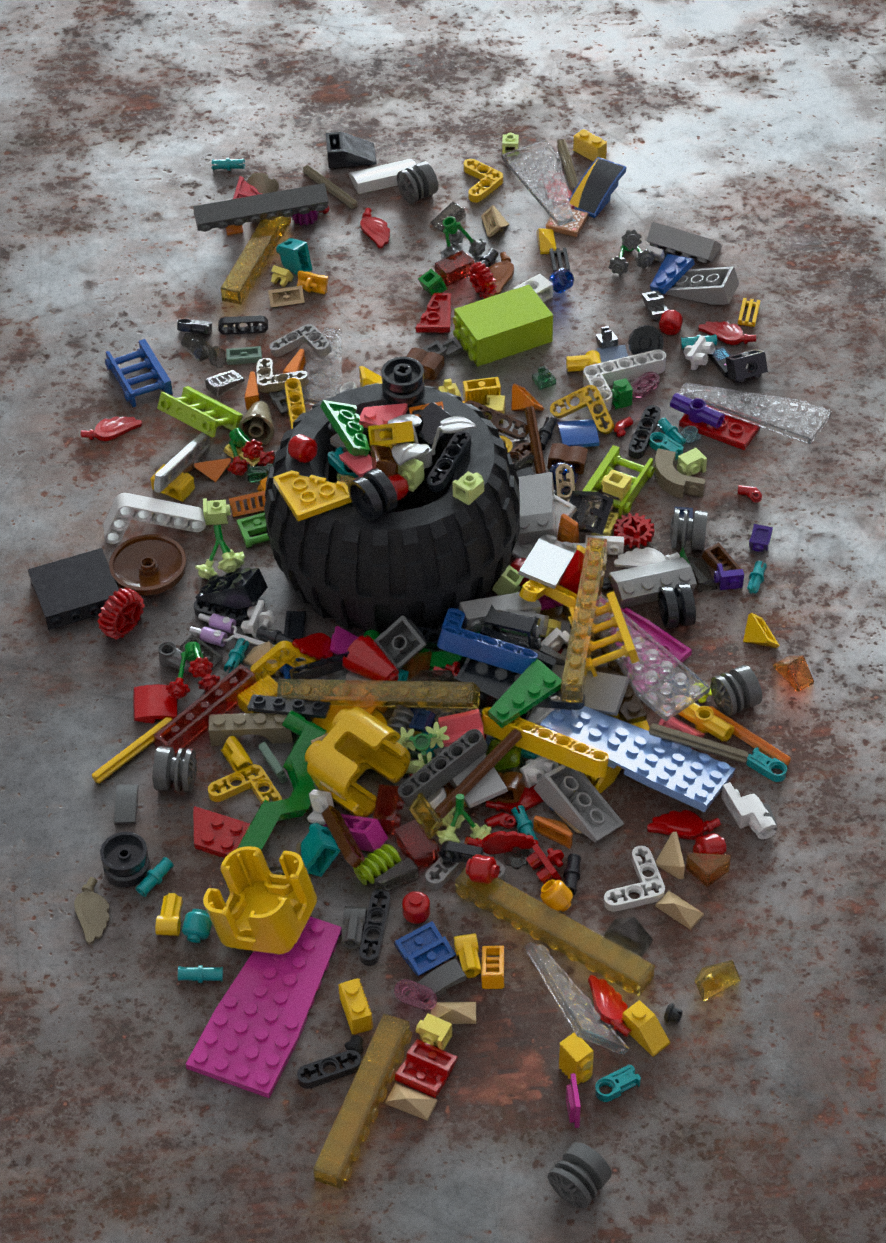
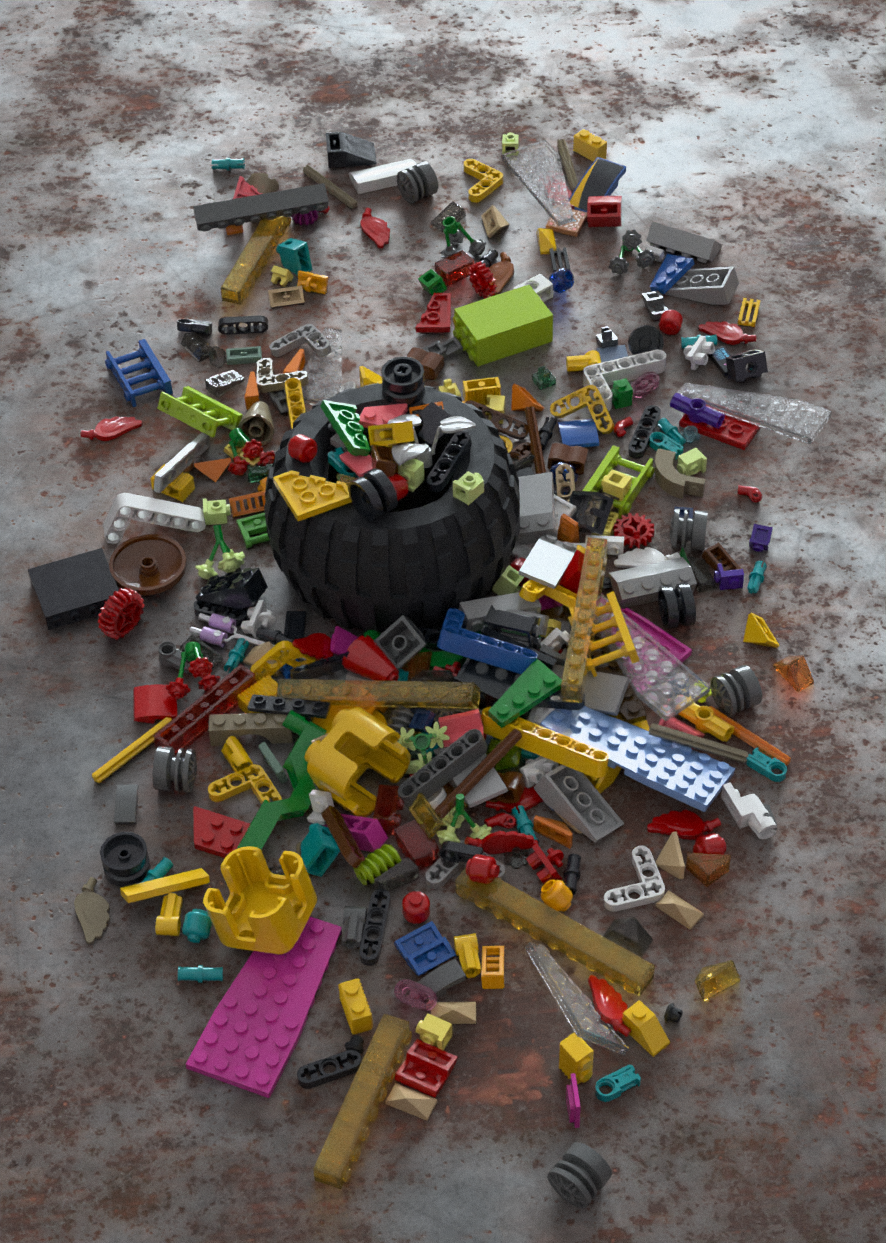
none -> yellow tile [120,868,210,903]
none -> red slope [587,196,622,227]

